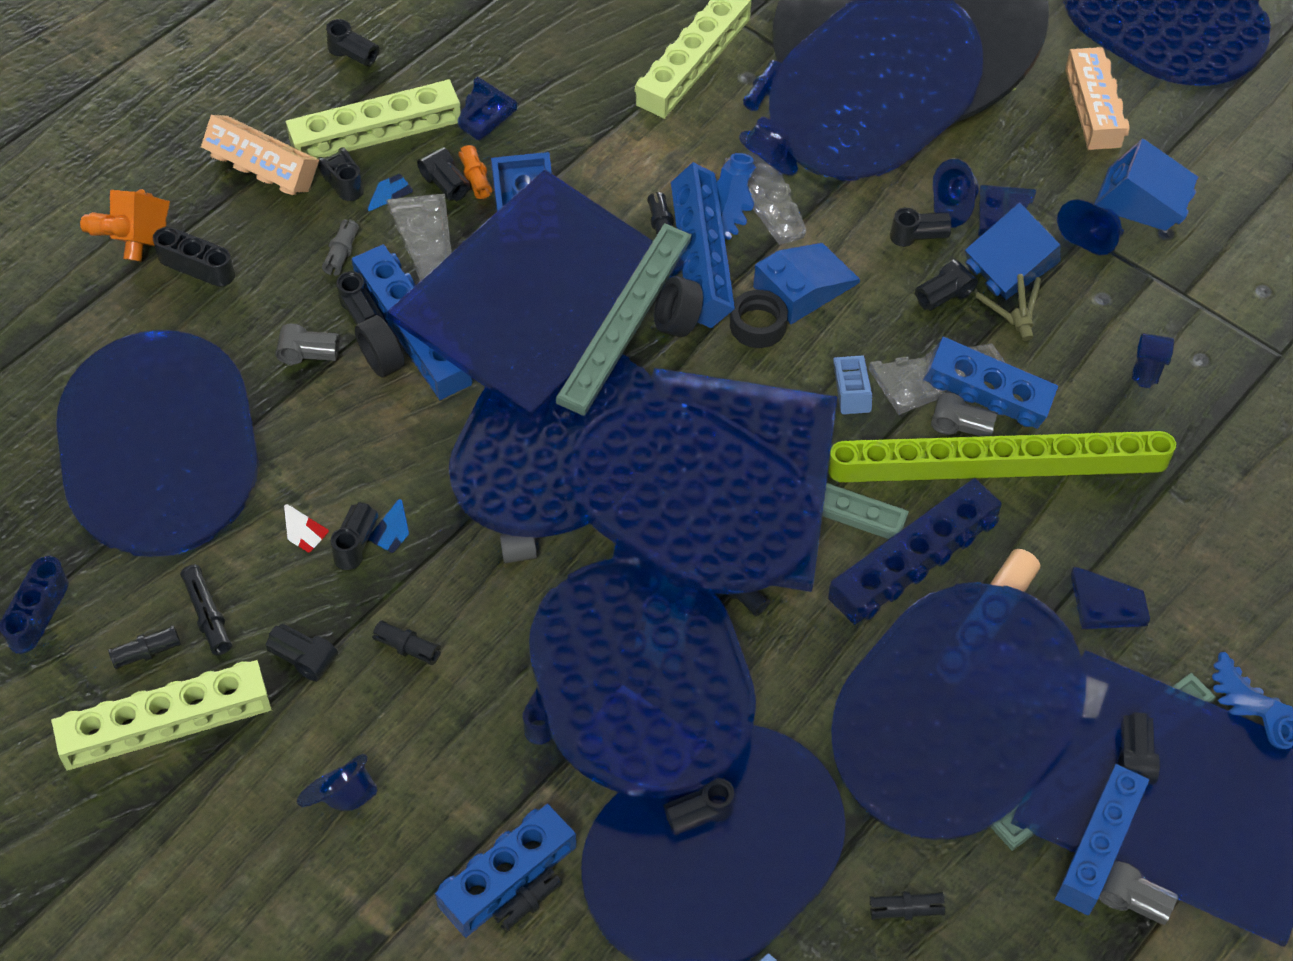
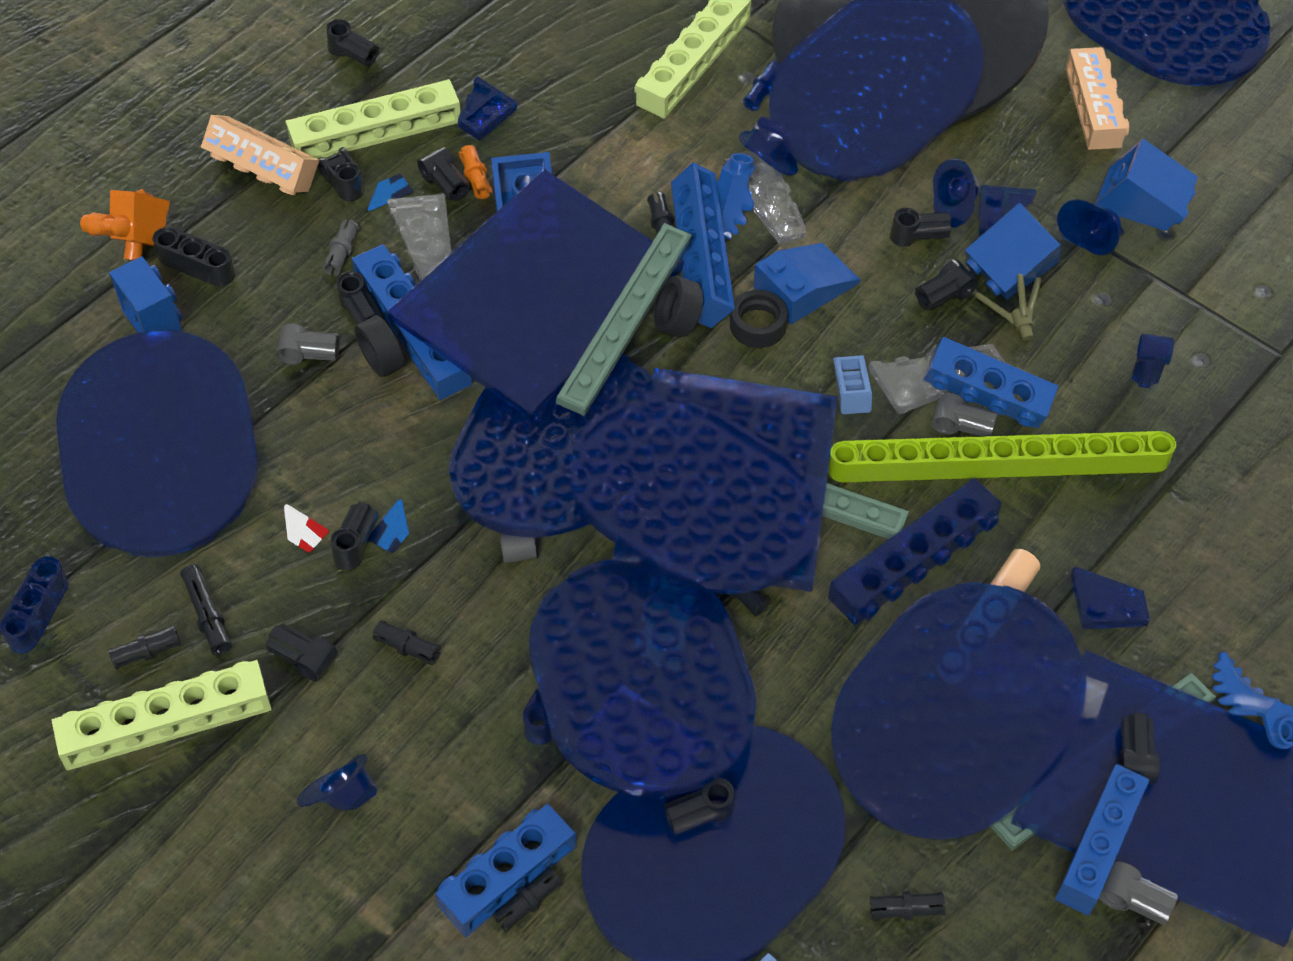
none -> blue brick [109,256,183,350]

